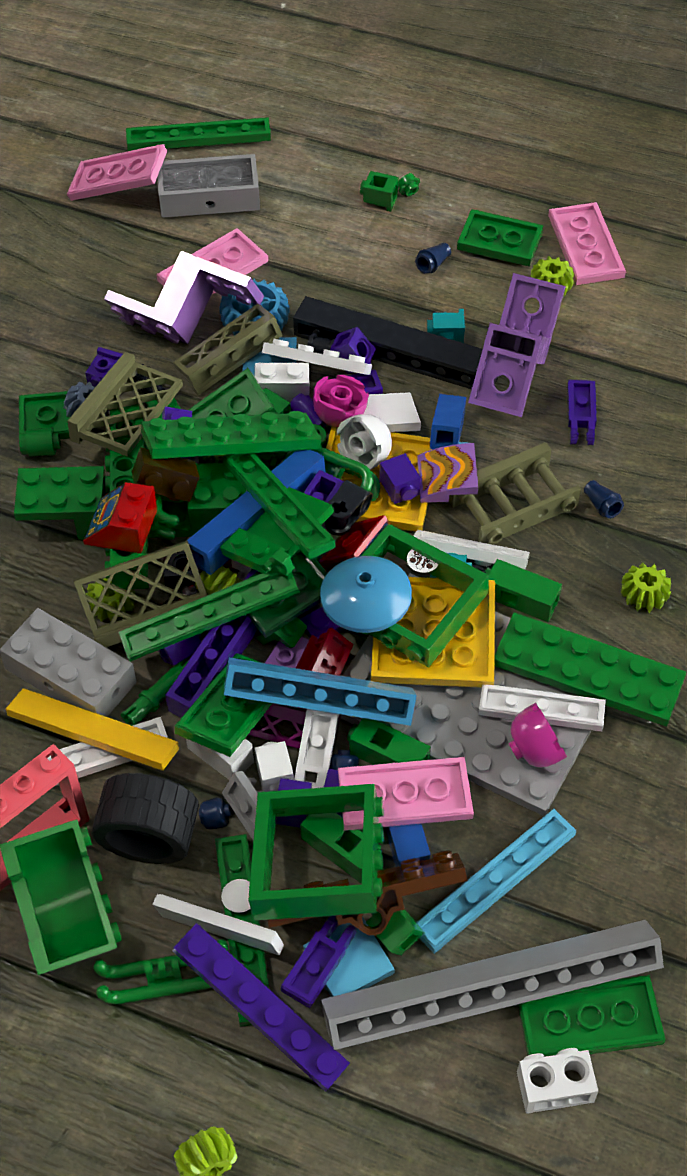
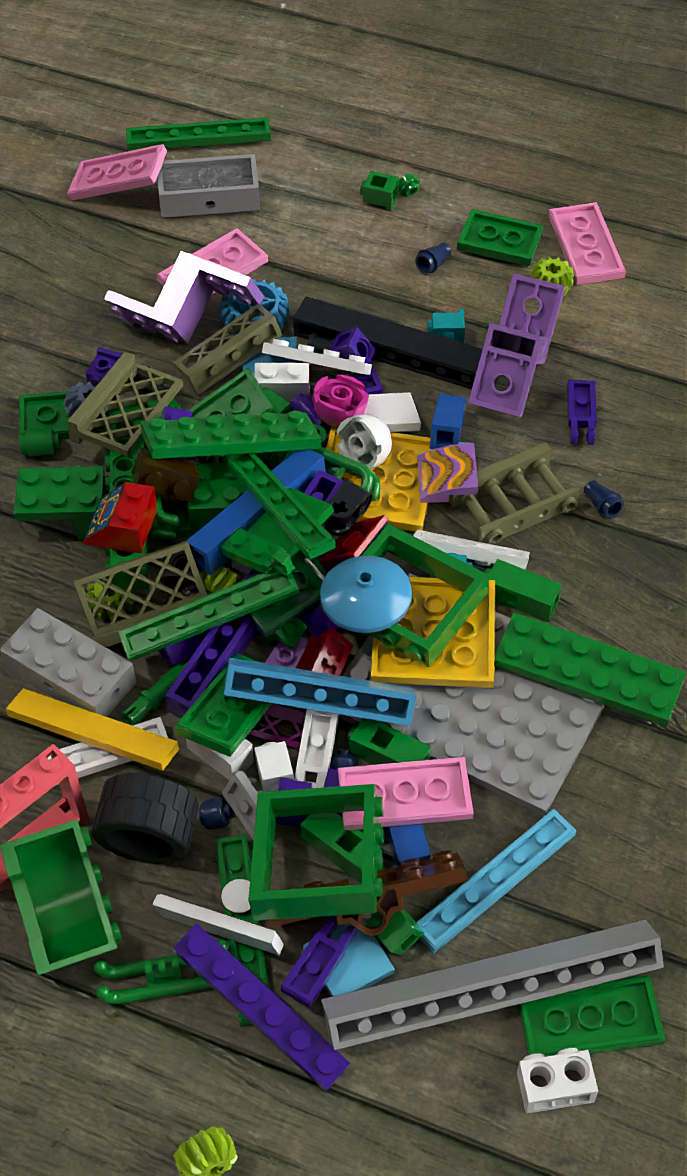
dark purple brick [379,453,421,504] -> none
white sticker [407,550,439,573] -> none
white tile [478,685,606,732] -> none
dark pink cylinder [508,703,567,767] -> none
lime gear [621,562,671,613] -> none

